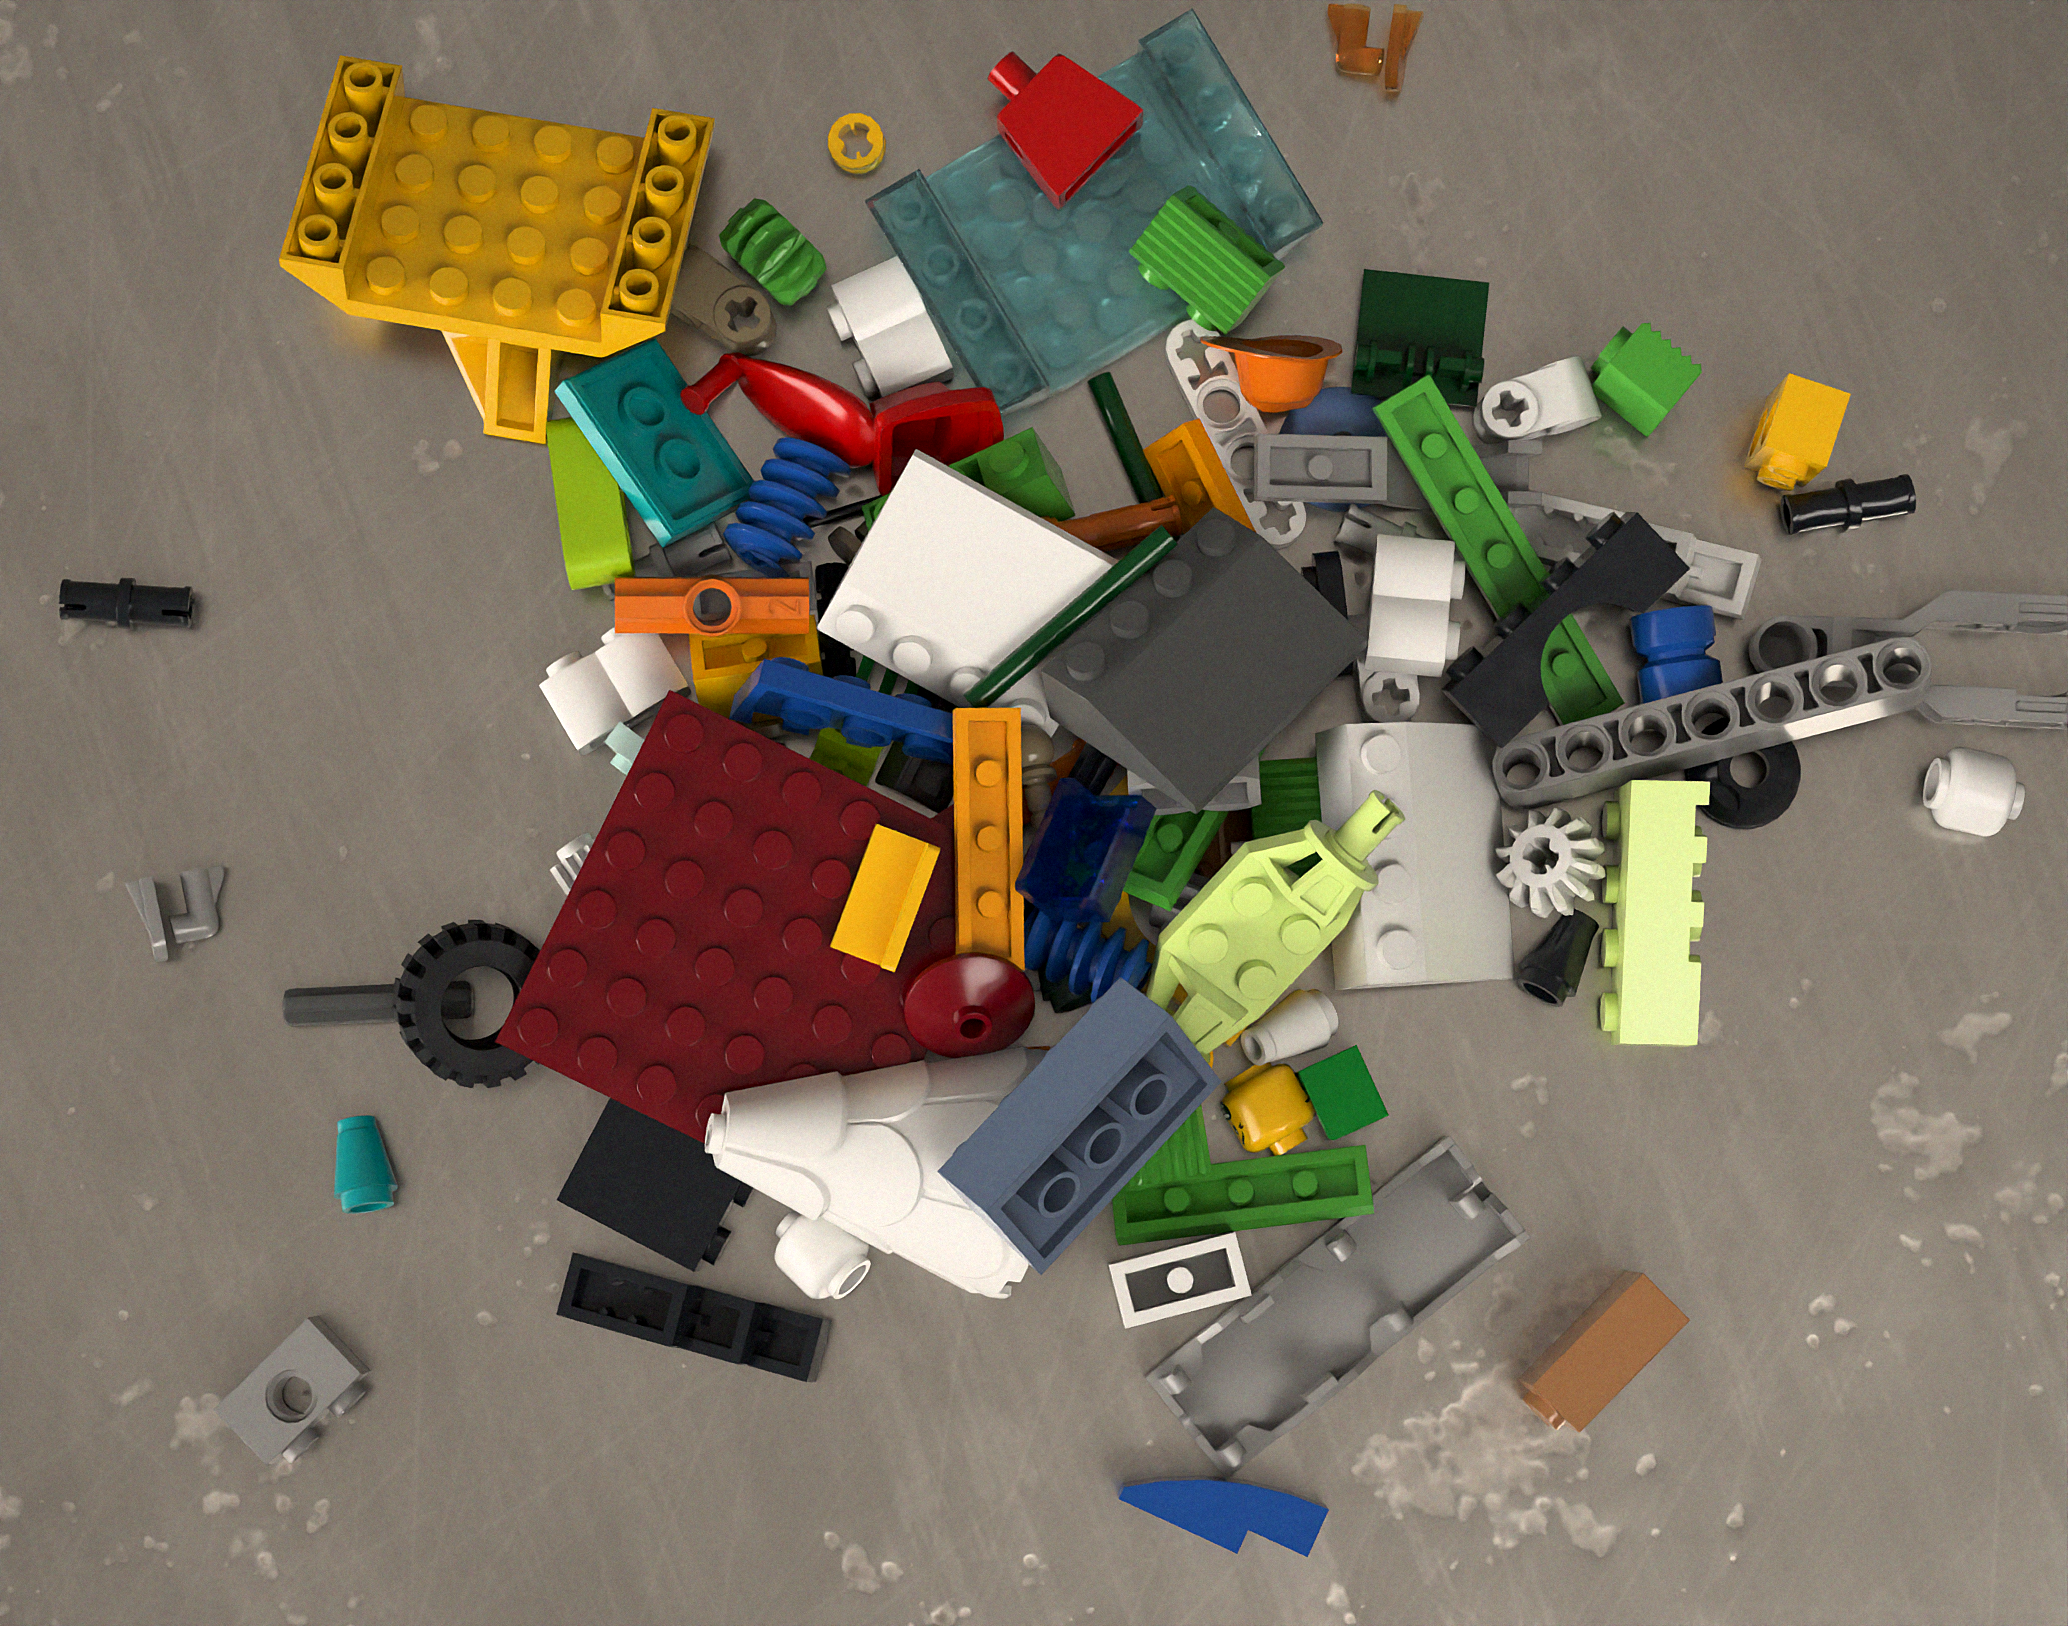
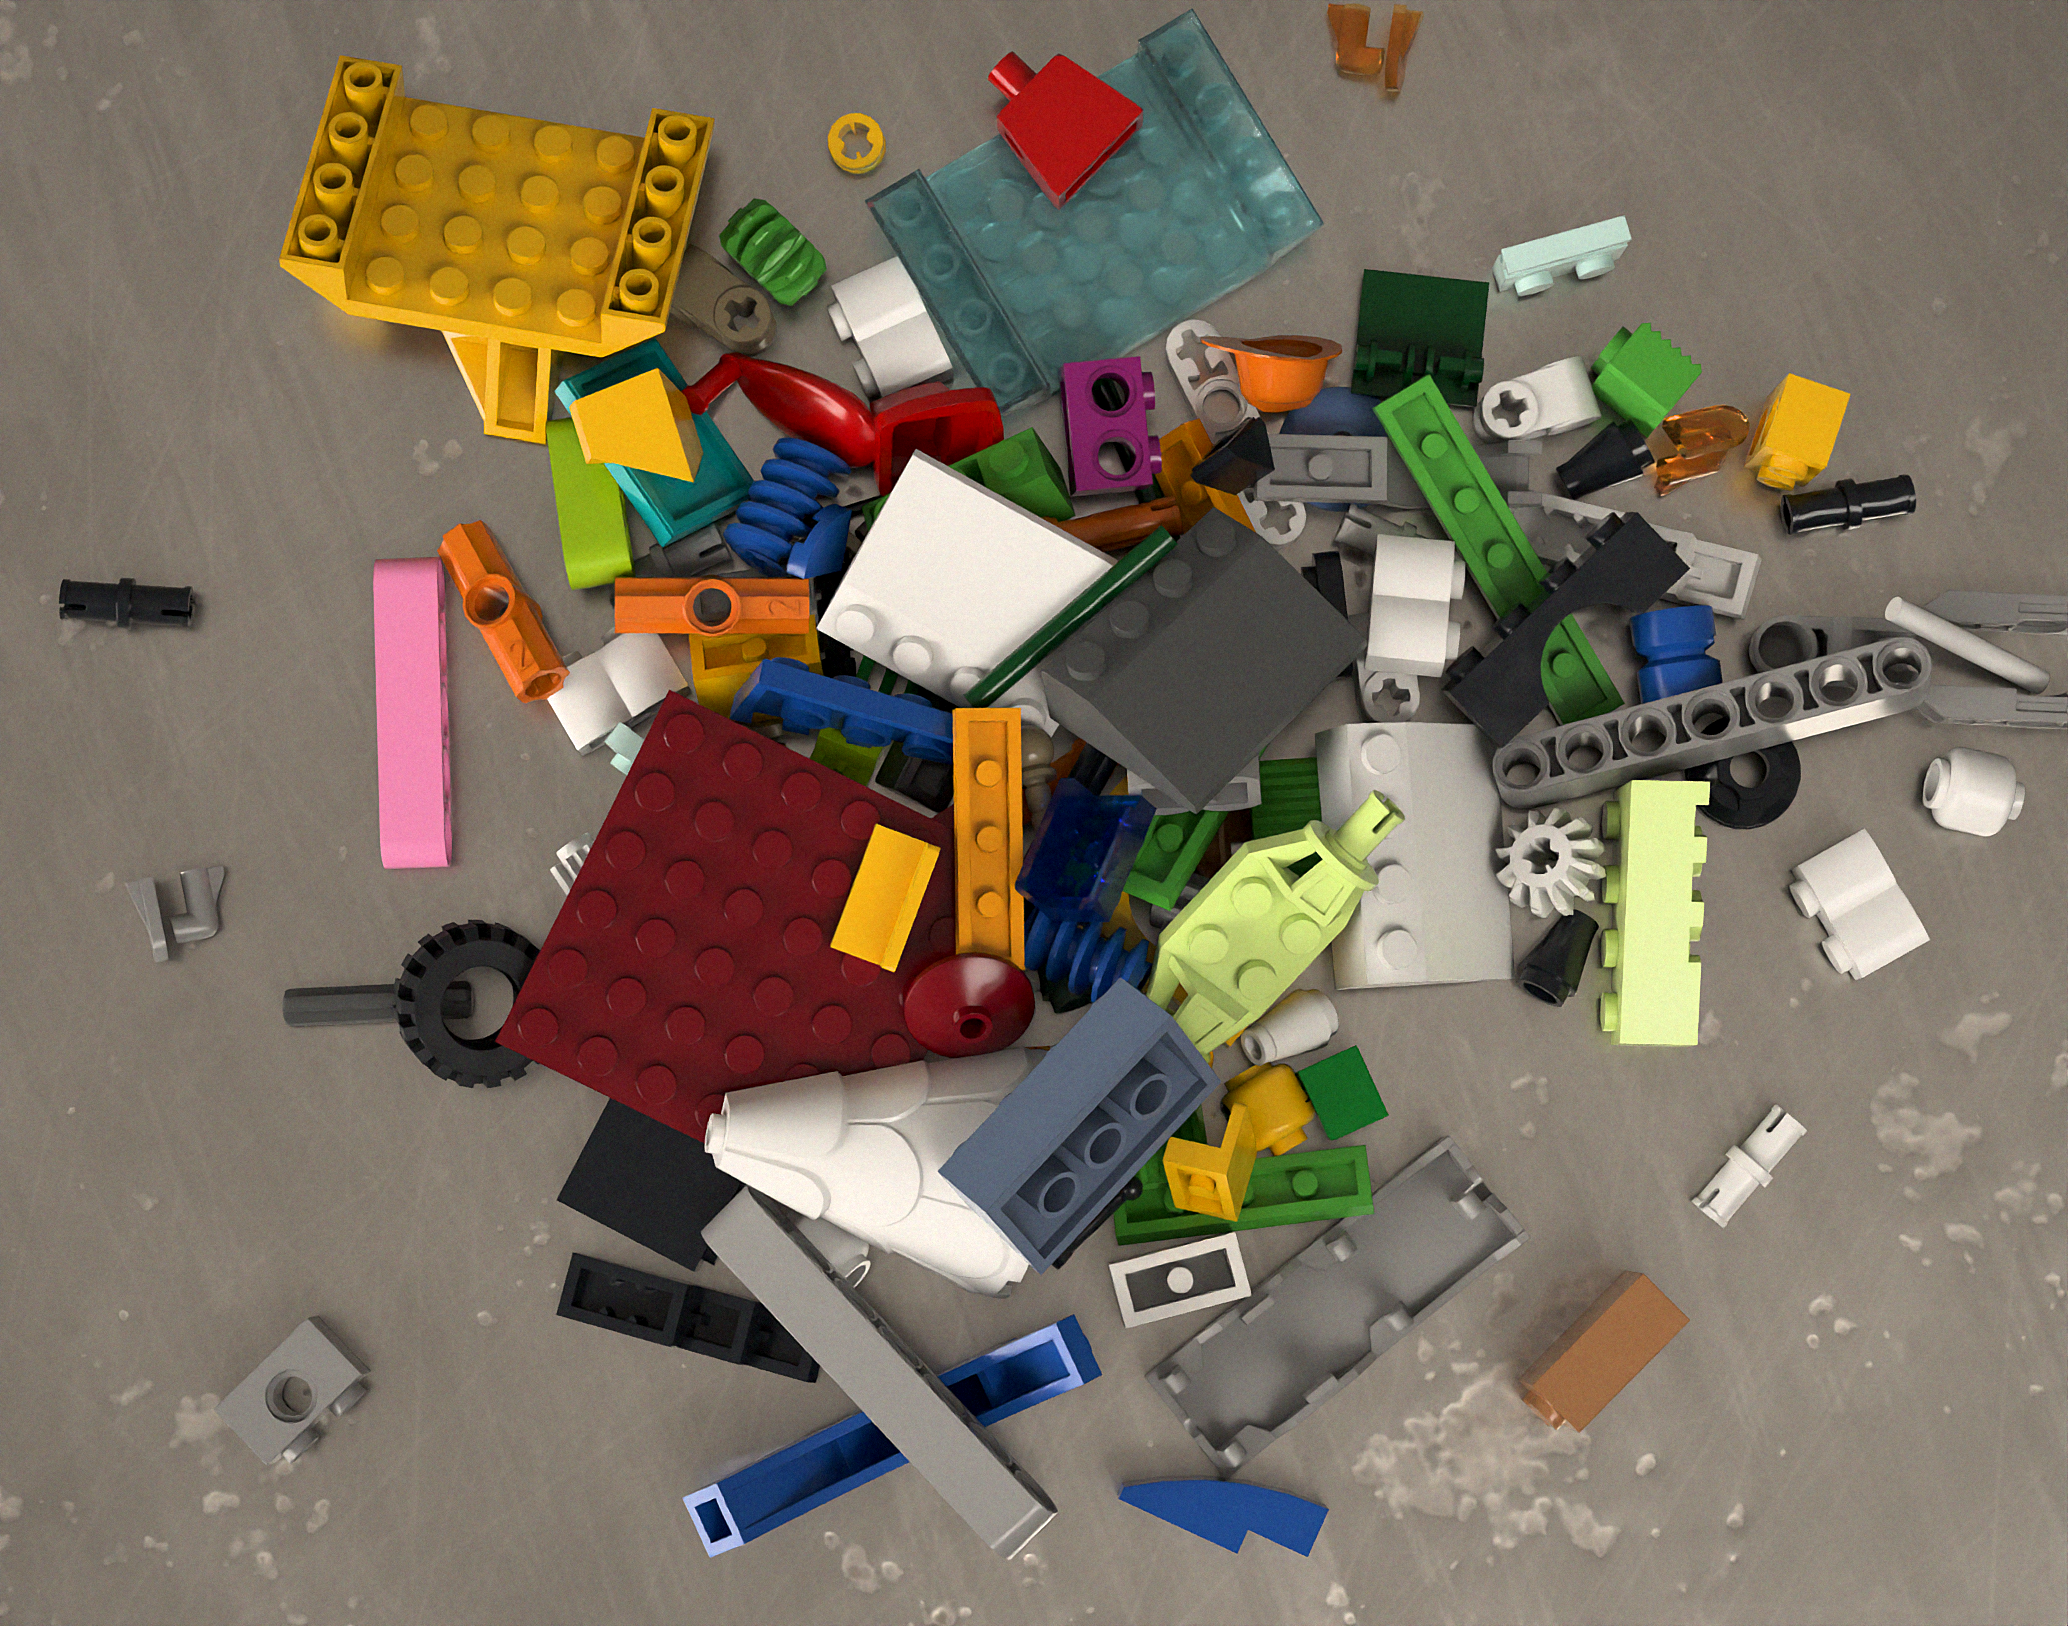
teal cone [334,1115,398,1214] -> none
bright green brick [1129,185,1285,335] -> none
none -> bright pink beam [373,557,452,869]
none -> orange piece [437,520,570,704]
none -> yellow slope [569,368,703,482]
none -> blue arch [683,1314,1103,1558]
none -> light grey beam [701,1185,1058,1560]
none -> blue tile [786,503,852,579]
none -> black hinge [1051,1176,1143,1270]
none -> magenta brick [1058,356,1162,497]
none -> yellow panel [1162,1102,1257,1222]
none -> black slope [1190,417,1275,495]
none -> light aqua plate [1492,215,1632,296]
none -> black cone [1556,418,1655,501]
none -> clear orange piece [1654,405,1750,496]
none -> white pin [1691,1104,1807,1229]
none -> white brick [1789,828,1930,980]
none -> white bar [1885,597,2050,694]

